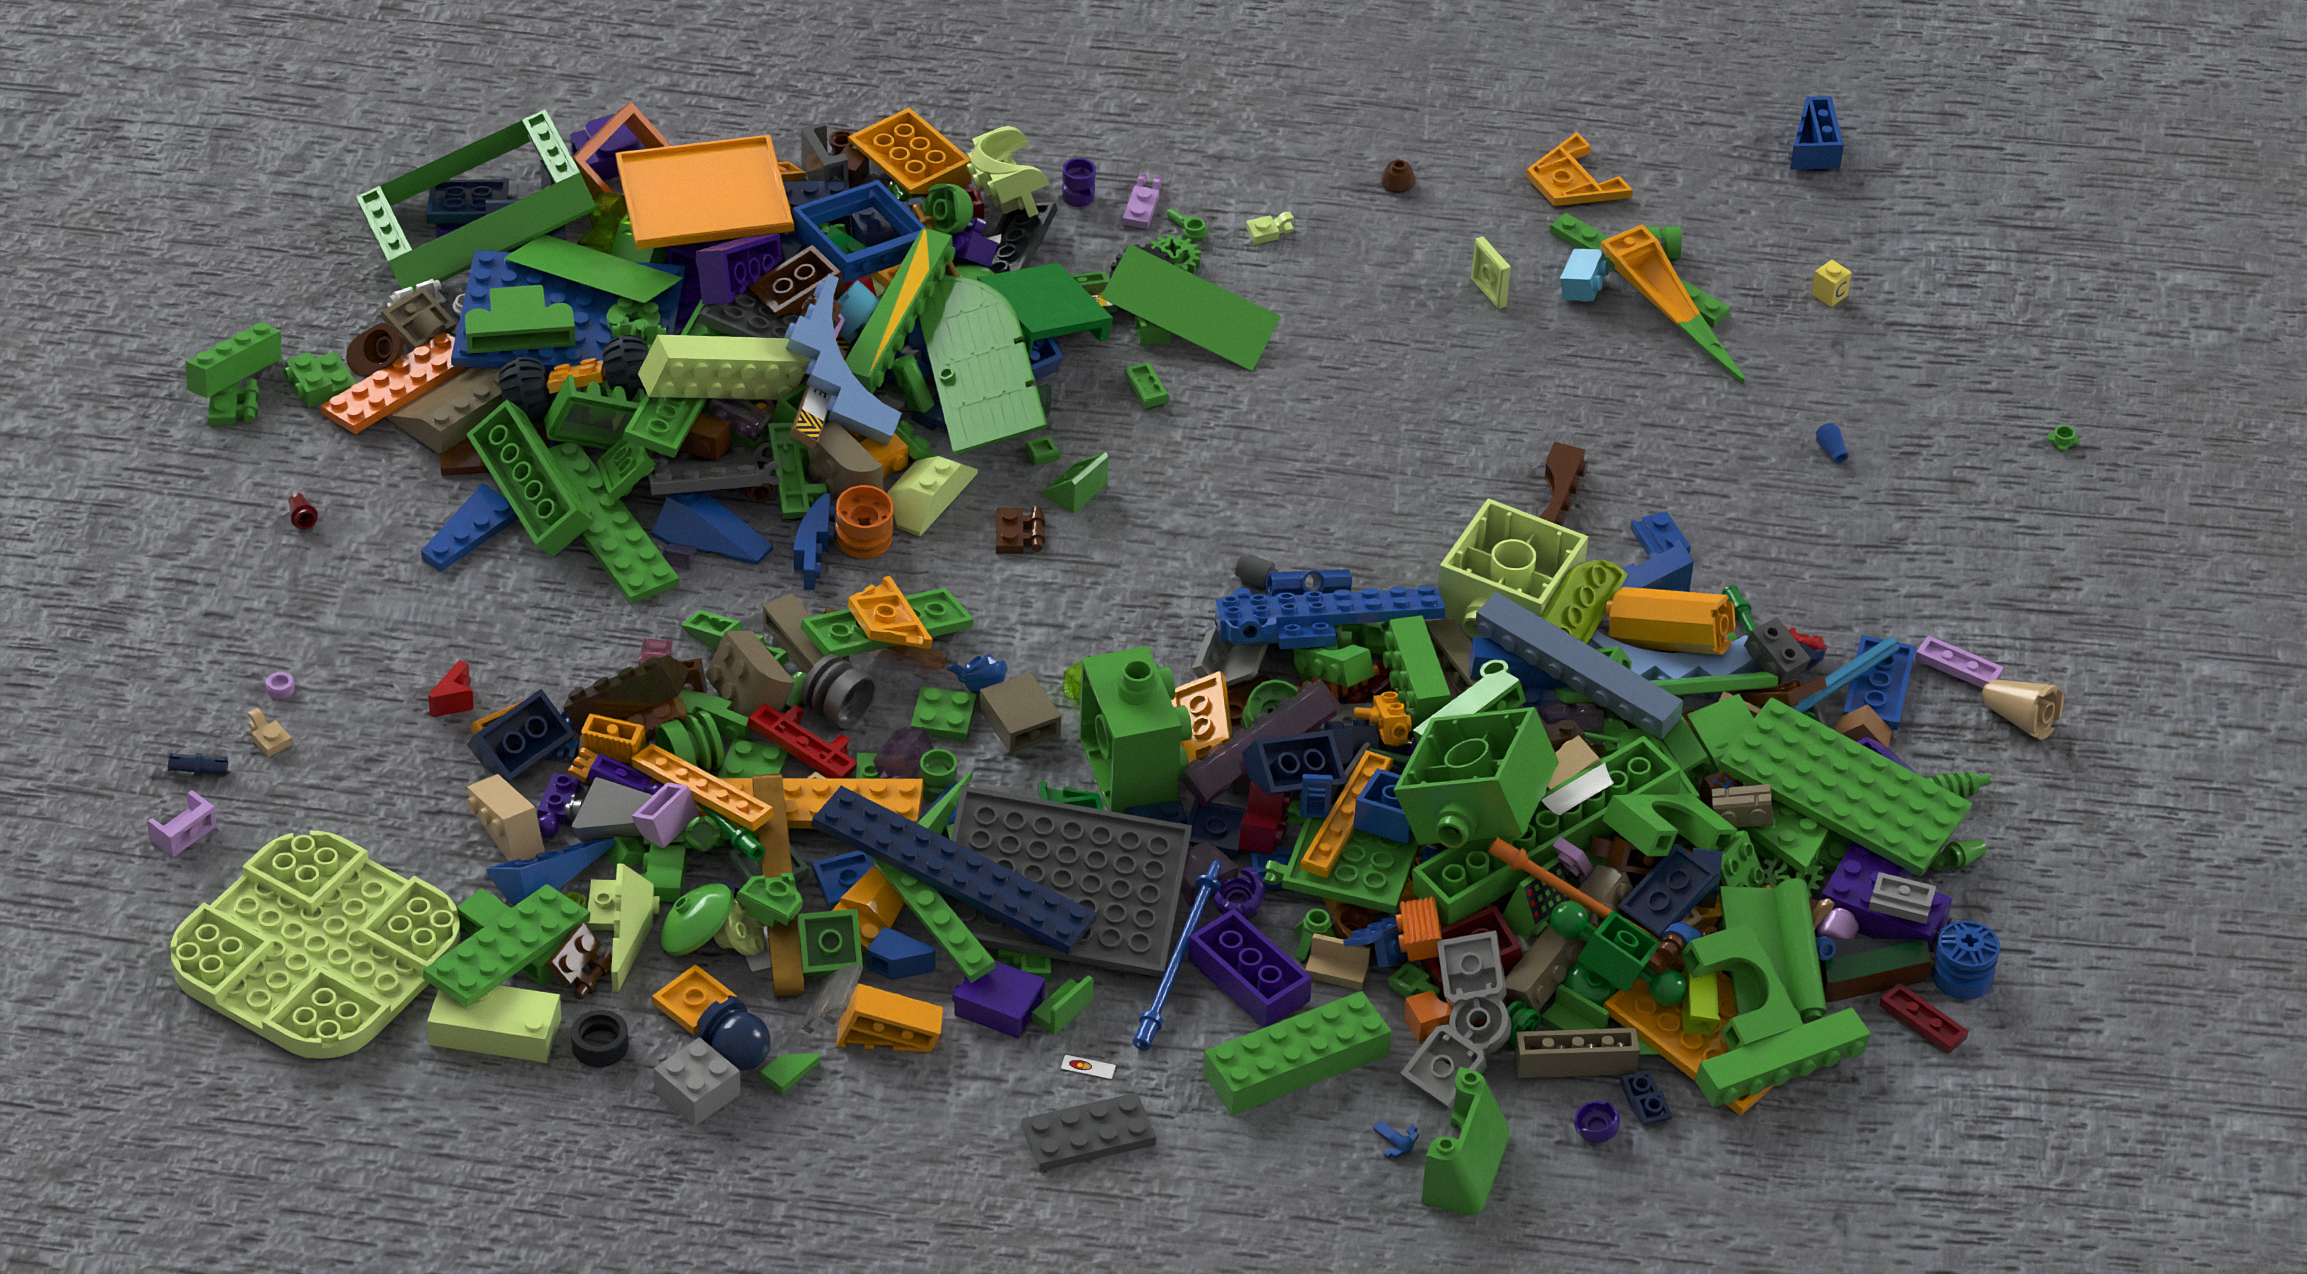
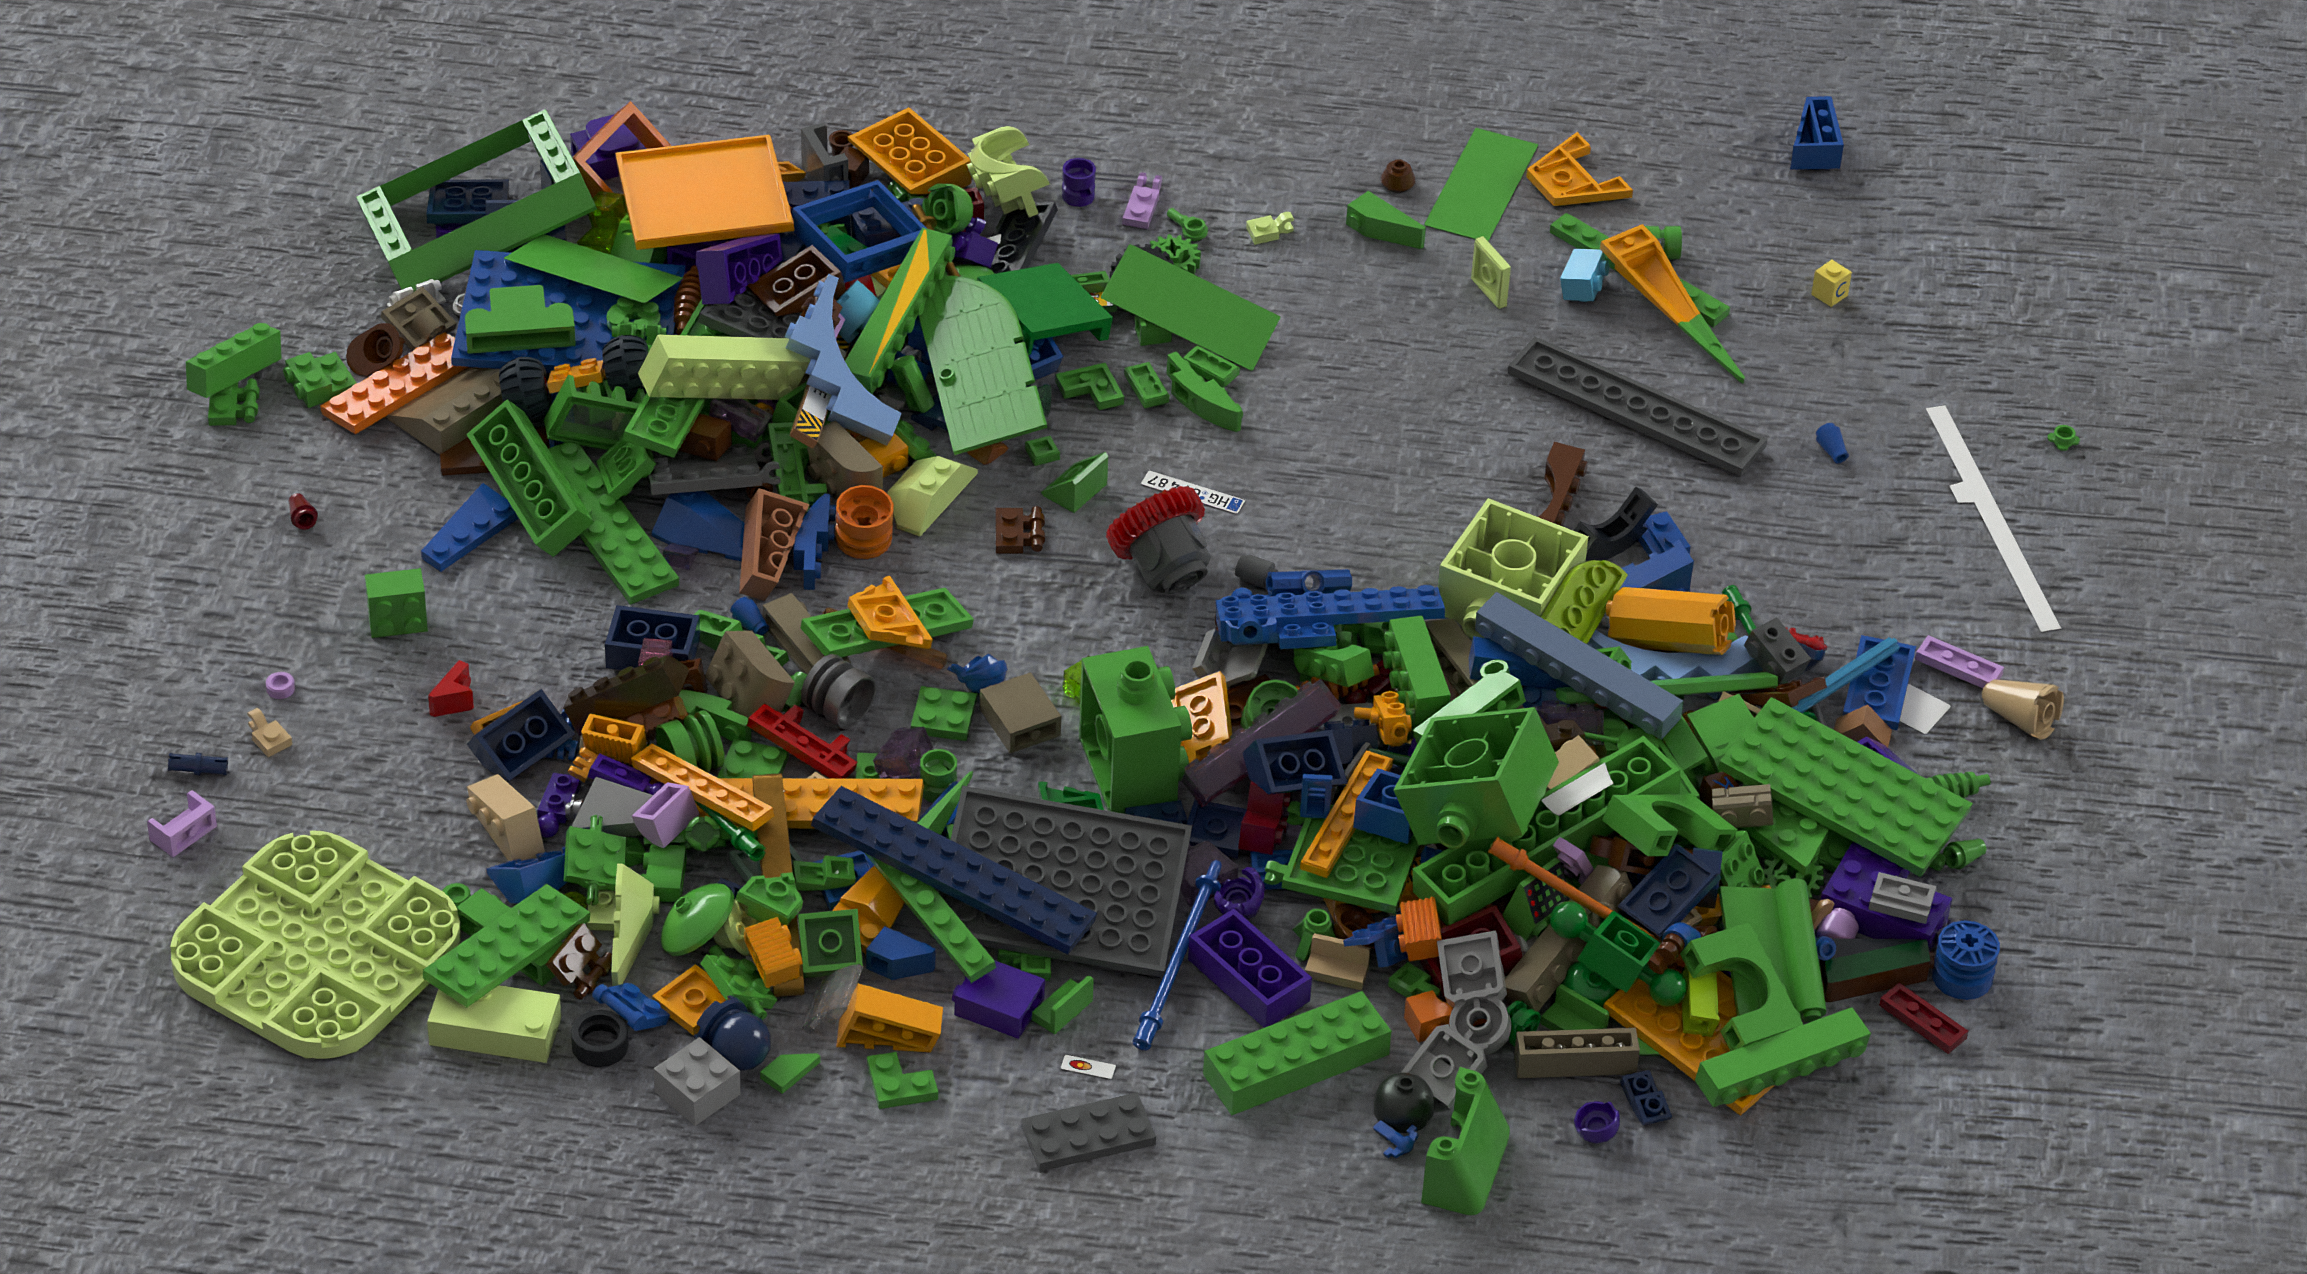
none -> bright green brick [365,568,428,638]
none -> bright green tile [442,883,471,907]
none -> bright green plate [564,815,626,905]
none -> blue plate [592,983,670,1031]
none -> dark blue brick [605,605,700,670]
none -> dark orange piece [673,265,702,335]
none -> bright green plate [700,945,777,1020]
none -> blue cone [730,597,769,636]
none -> nougat wedge [739,488,809,601]
none -> light orange brick [744,917,803,988]
none -> bright green slope [792,855,856,891]
none -> bright green plate [867,1052,938,1109]
none -> dark orange slope [967,442,1009,465]
none -> bright green plate [1055,363,1124,410]
none -> piece [1106,486,1211,594]
none -> white sticker [1141,471,1245,514]
none -> bright green slope [1166,351,1243,432]
none -> bright green plate [1183,345,1240,388]
none -> bright green slope [1346,191,1426,249]
none -> pearl dark grey cylinder [1373,1072,1434,1133]
none -> bright green sticker [1424,128,1538,241]
none -> dark grey plate [1508,336,1768,476]
none -> black arch [1573,487,1658,561]
none -> white sticker [1900,684,1951,734]
none -> white sticker [1926,405,2061,632]

